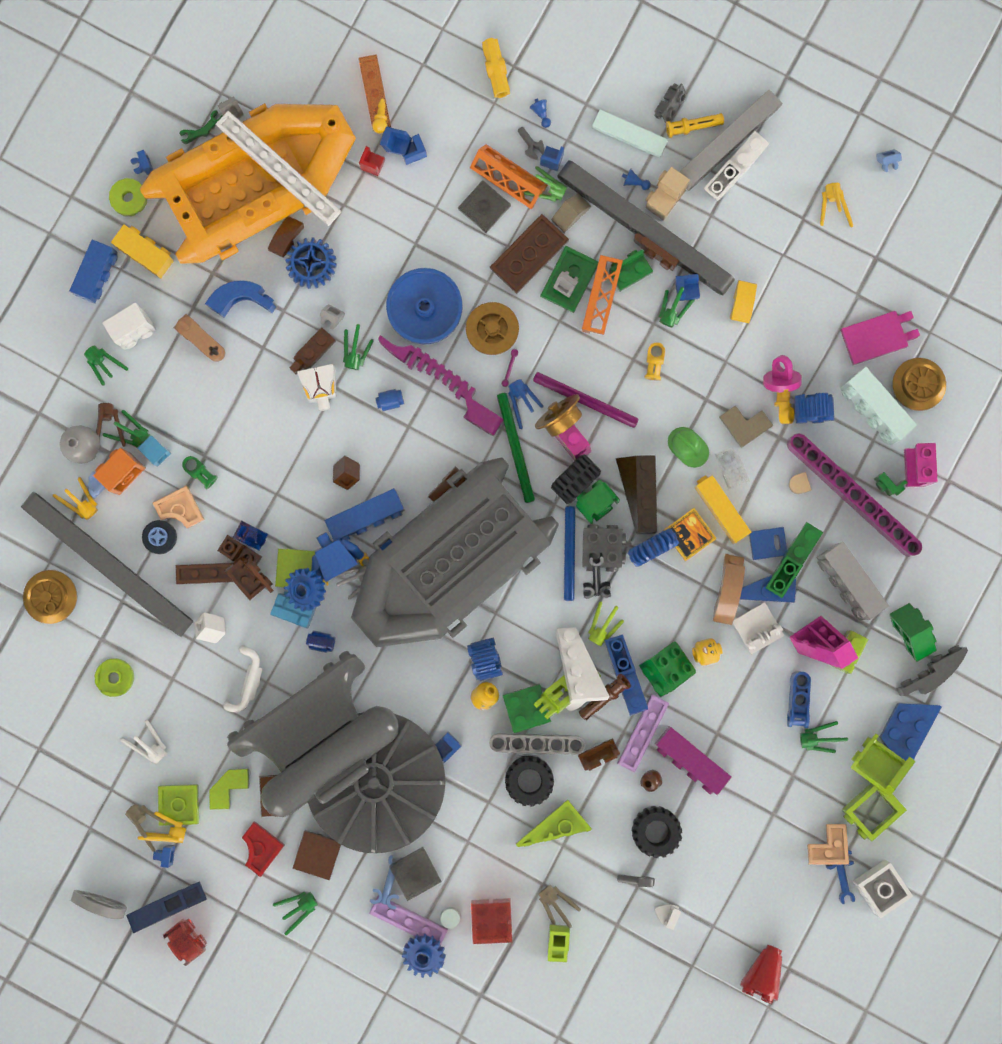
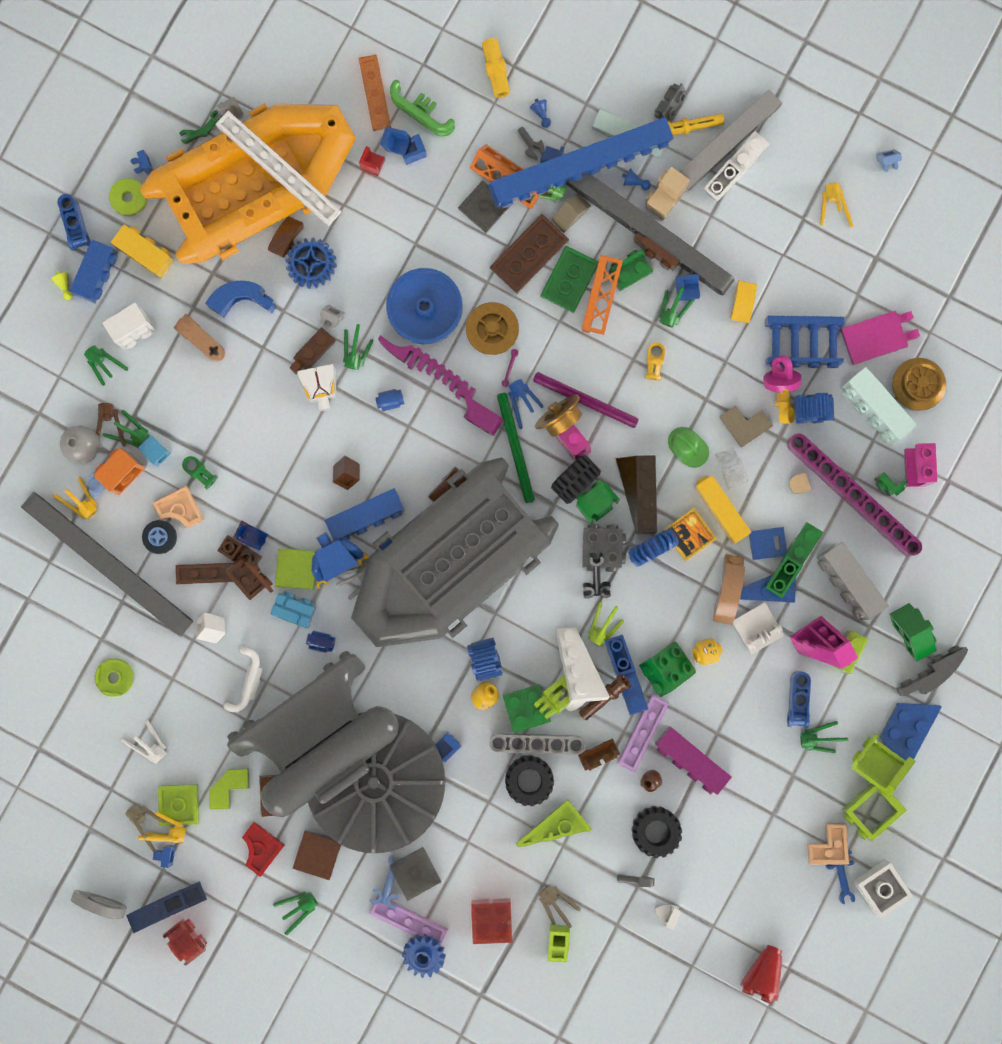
pearl gold wheel [23,570,77,624] -> none
blue gear [284,568,326,611] -> none
yellow bar [372,98,387,134] -> none
light aqua tile [440,908,460,929] -> none
light grey tile [553,271,578,298] -> none
blue axle [564,506,575,601] -> none
none -> neon yellow piece [51,271,73,300]
none -> blue piece [57,194,91,251]
none -> bright green piece [390,80,455,136]
none -> blue brick [488,117,674,208]
none -> blue fence [765,315,845,368]

